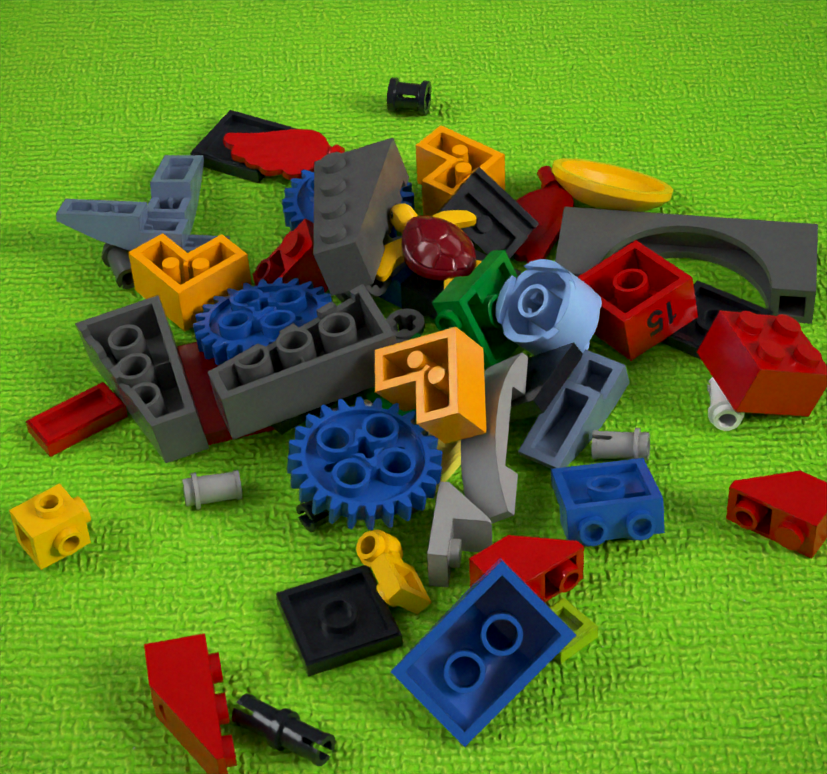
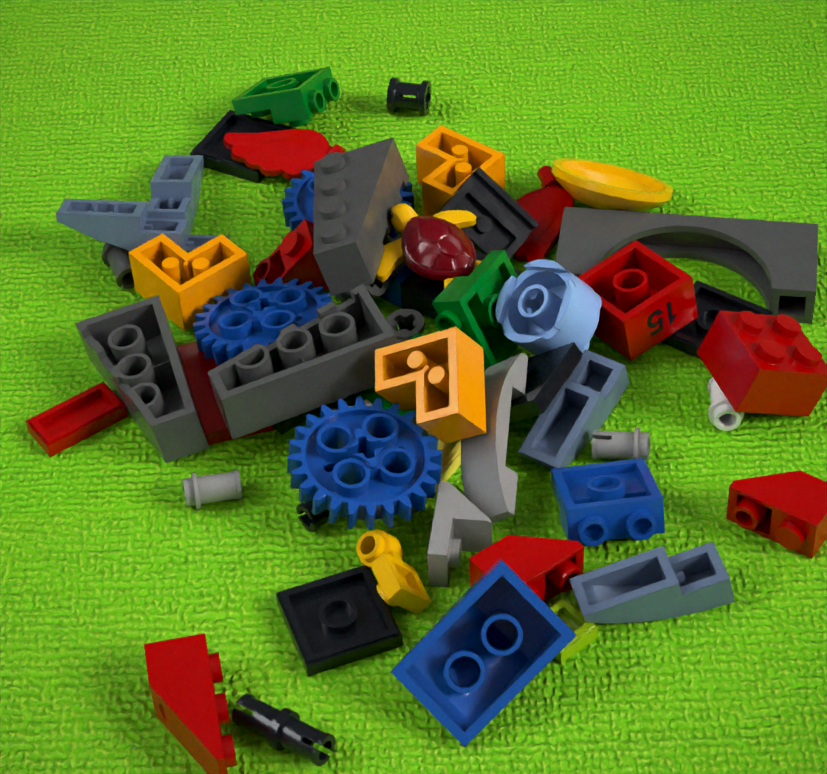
yellow brick [9,483,91,570] -> none
none -> green plate [232,67,340,127]
none -> slope [569,542,735,623]

